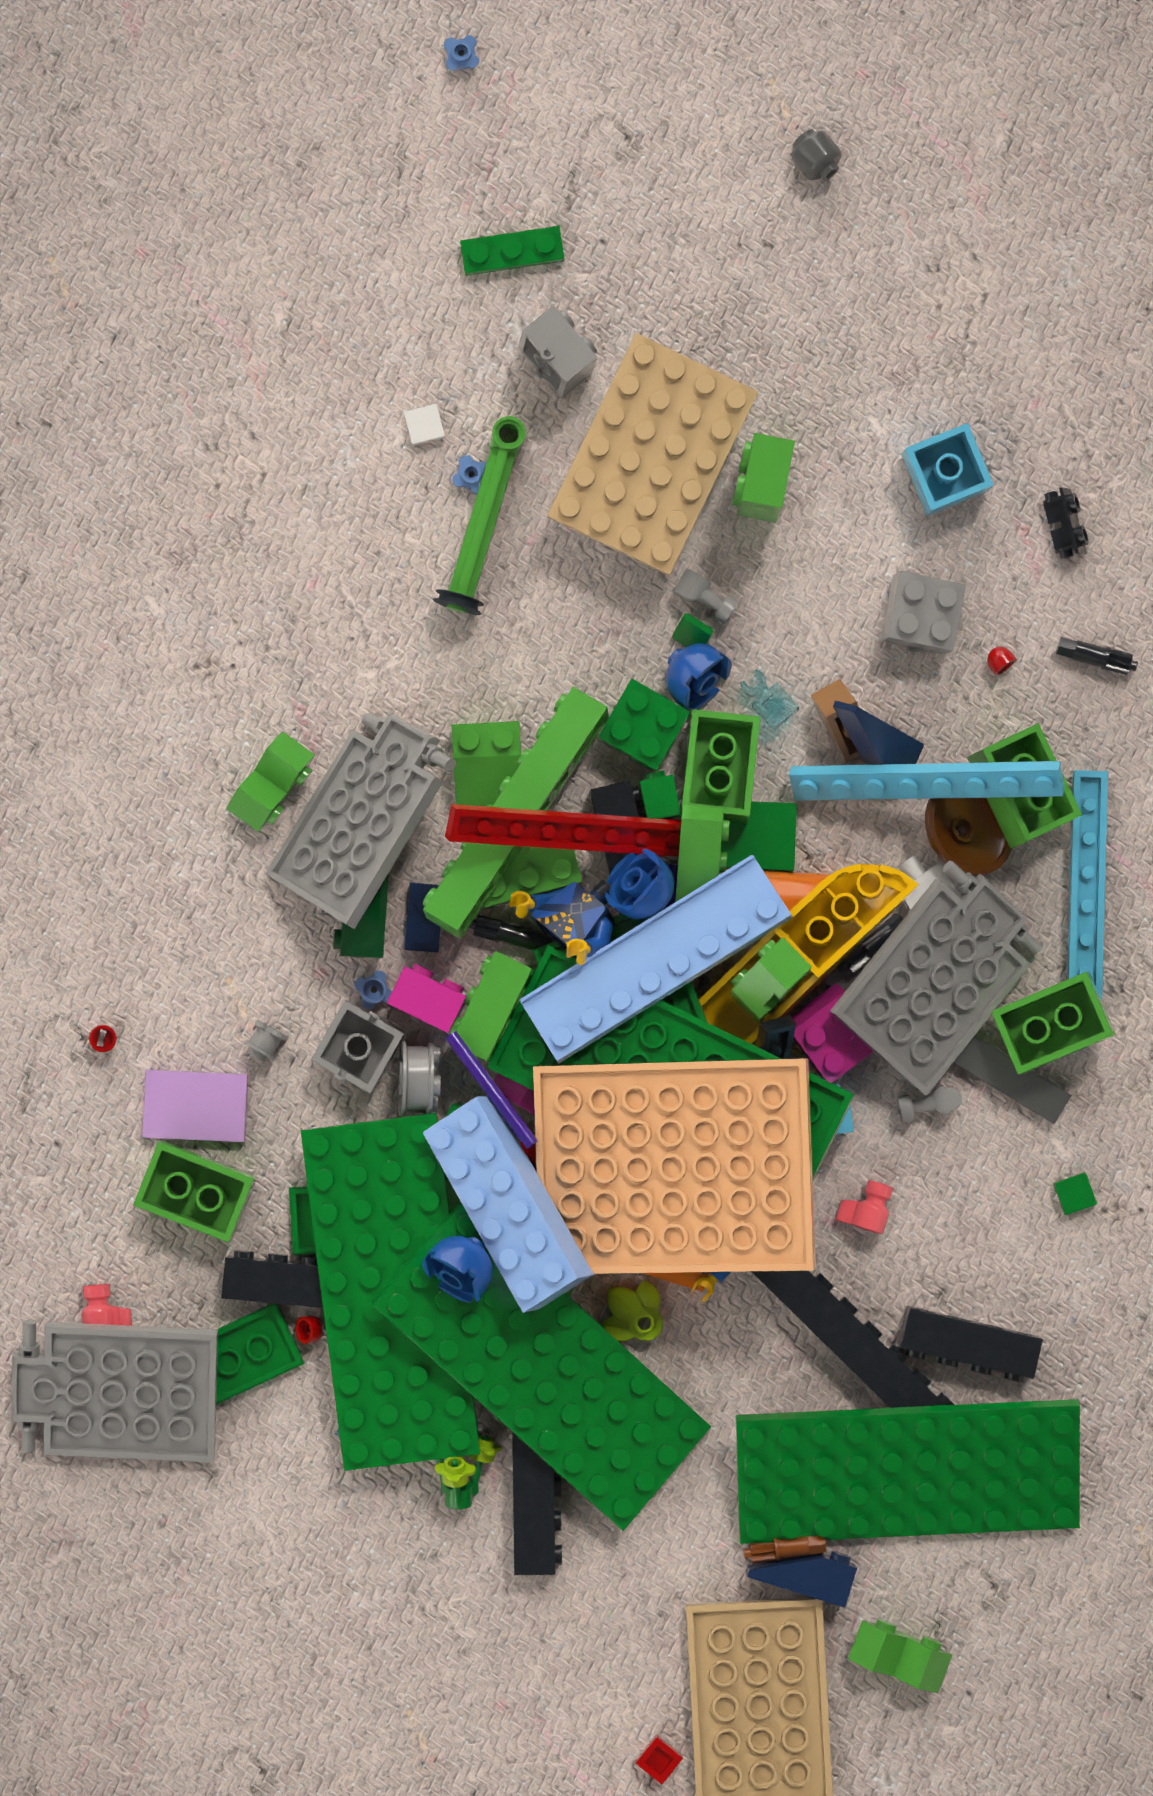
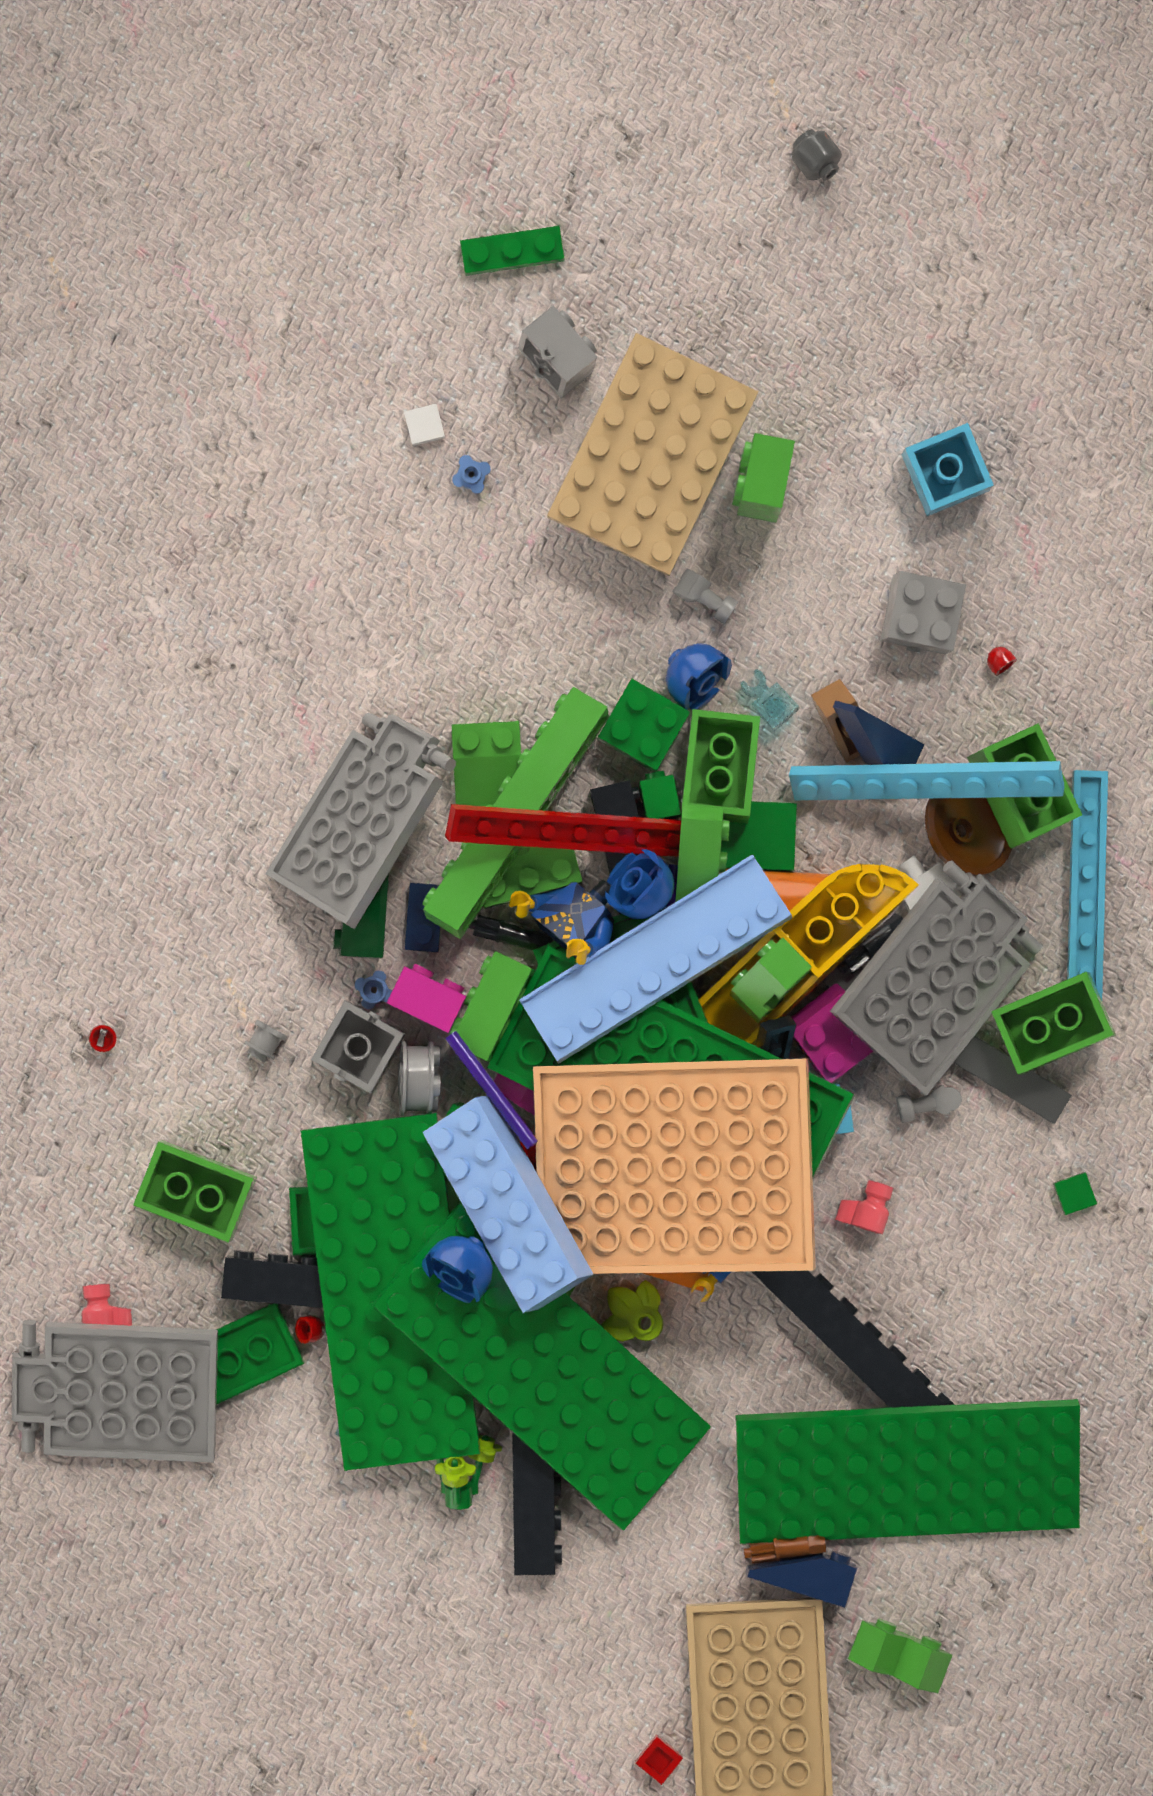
lavender tile [142,1070,248,1142] -> none
bright green brick [226,731,315,832] -> none
bright green piece [433,416,526,615] -> none
medium blue plate [444,35,479,71] -> none
green slope [672,613,714,647] -> none
black brick [898,1306,1043,1383] -> none
black hinge [1043,487,1089,560] -> none
black piece [1056,636,1138,675] -> none

